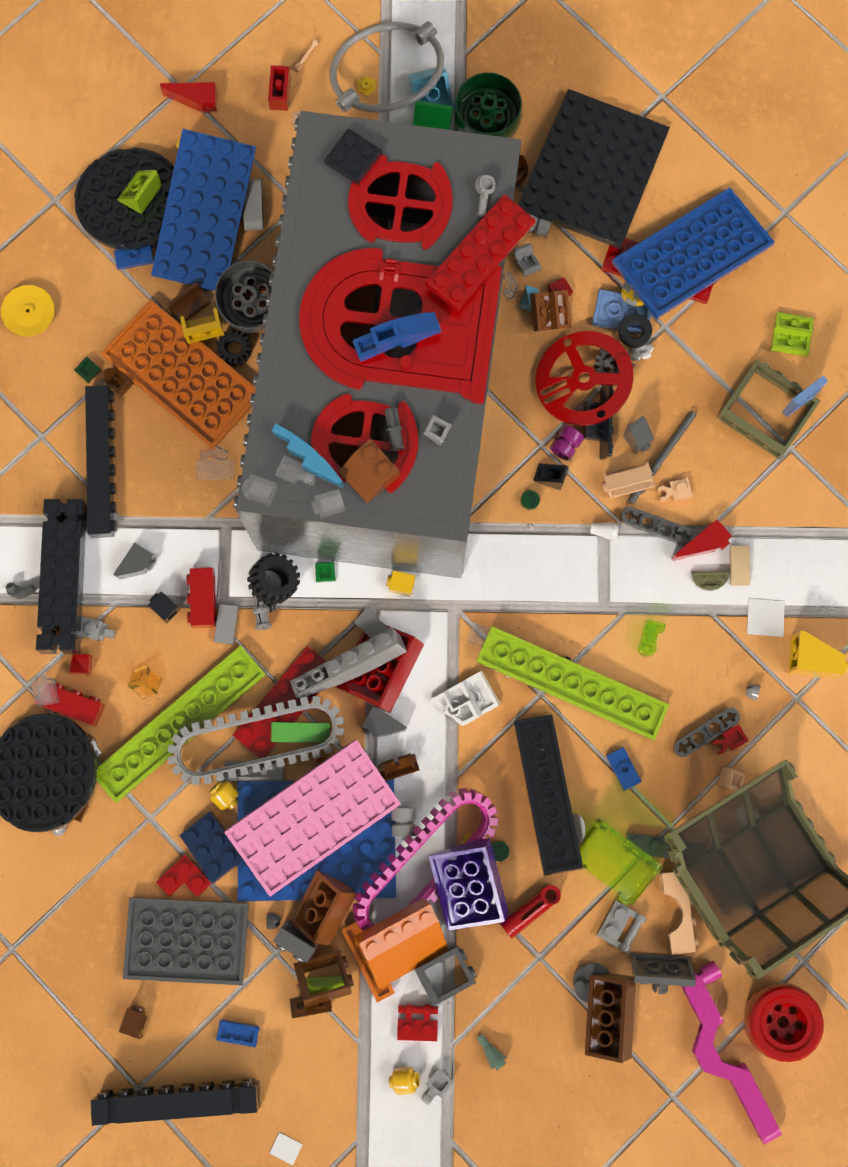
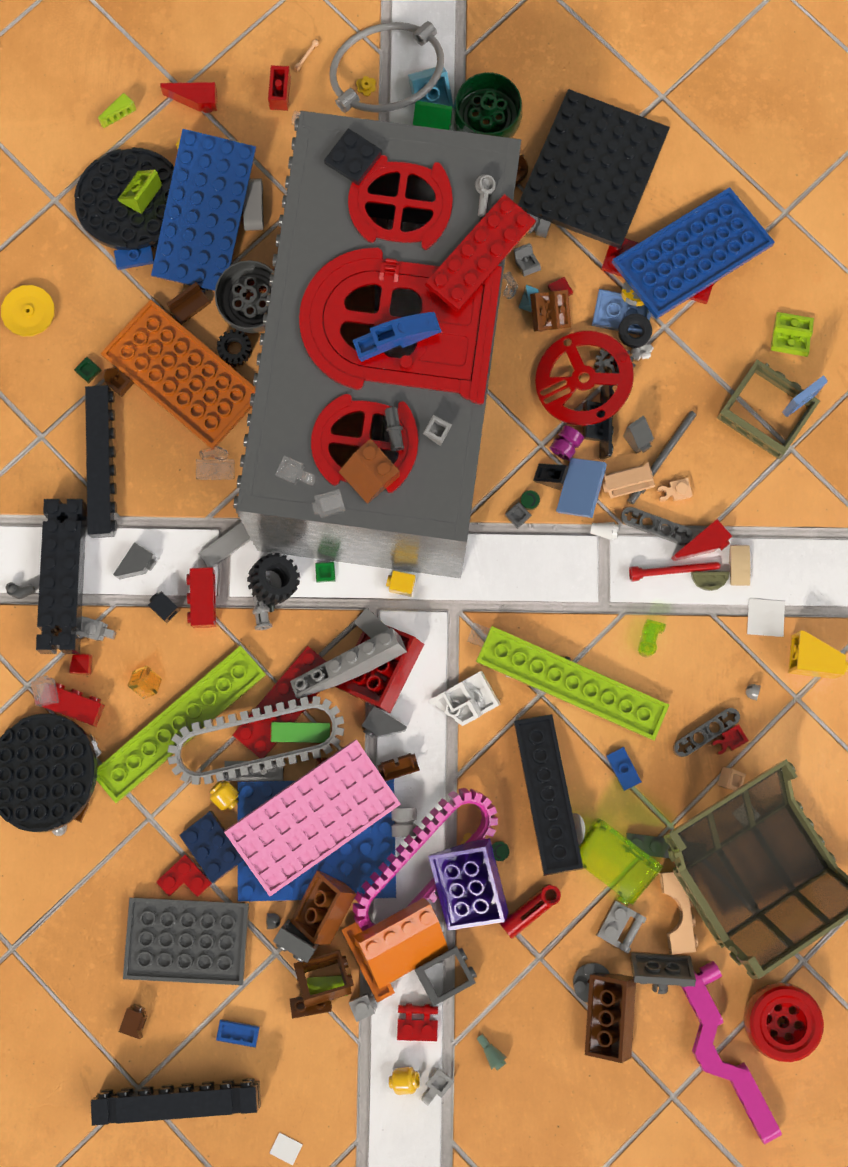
yellow panel [180,307,224,344] -> none
light grey tile [214,604,239,645] -> none
clear brick [242,474,278,507] -> none
dark azure slope [272,423,344,488] -> none
none -> lime slope [98,93,136,128]
none -> light grey tile [198,522,251,568]
none -> light grey brick [349,993,377,1022]
none -> dark grey tile [505,502,532,529]
none -> medium blue tile [556,458,607,518]
none -> red piece [629,562,721,582]

